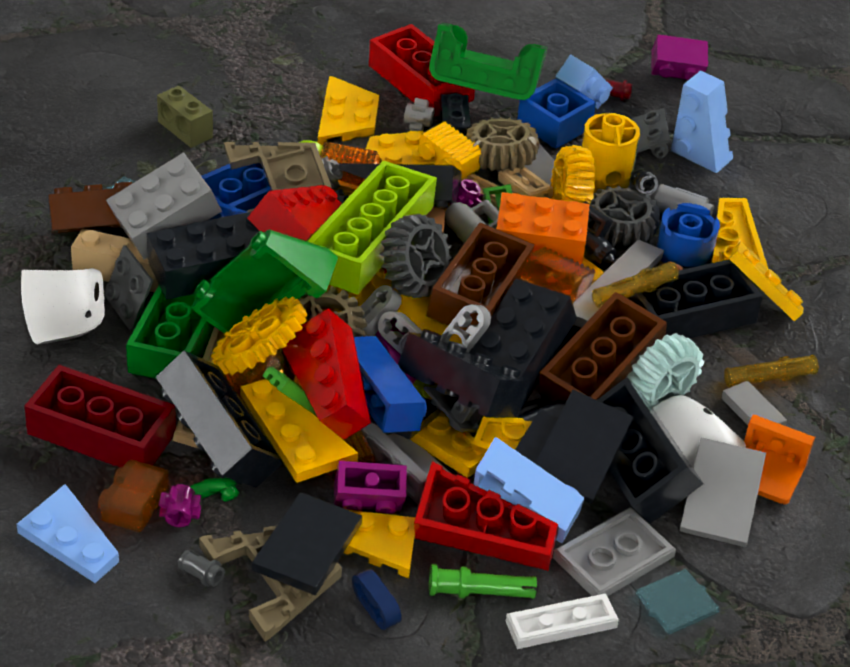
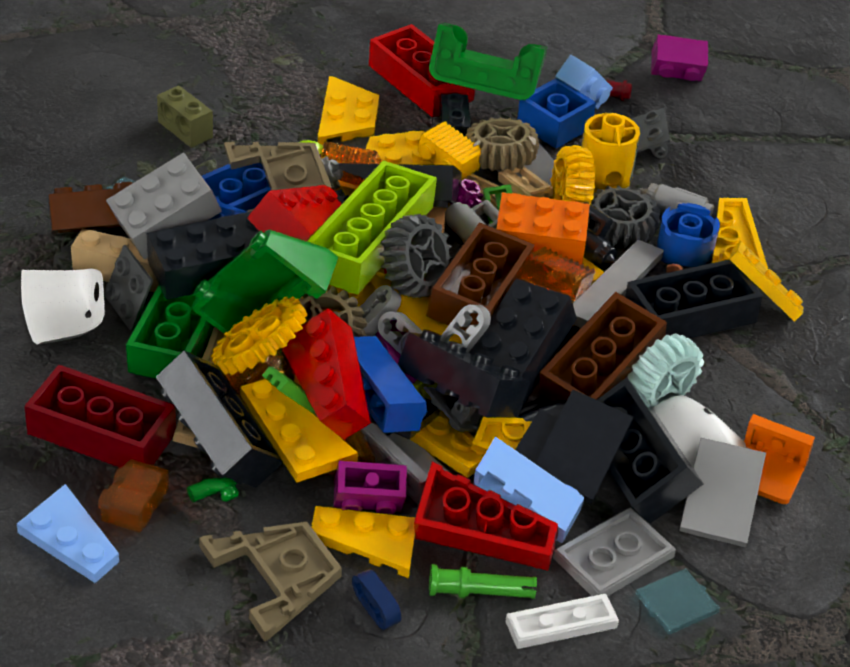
magenta gear [159,484,201,527] -> none
dark grey pin [178,549,225,587] -> none
black tile [252,492,362,596] -> none
light grey gear [404,98,435,131] -> none
clear yellow pin [592,261,679,308] -> none
black pin [631,170,658,194] -> none
light blue wedge [671,71,733,173] -> none
light grey tile [721,381,787,426] -> none
clear yellow pin [724,354,819,388] -> none

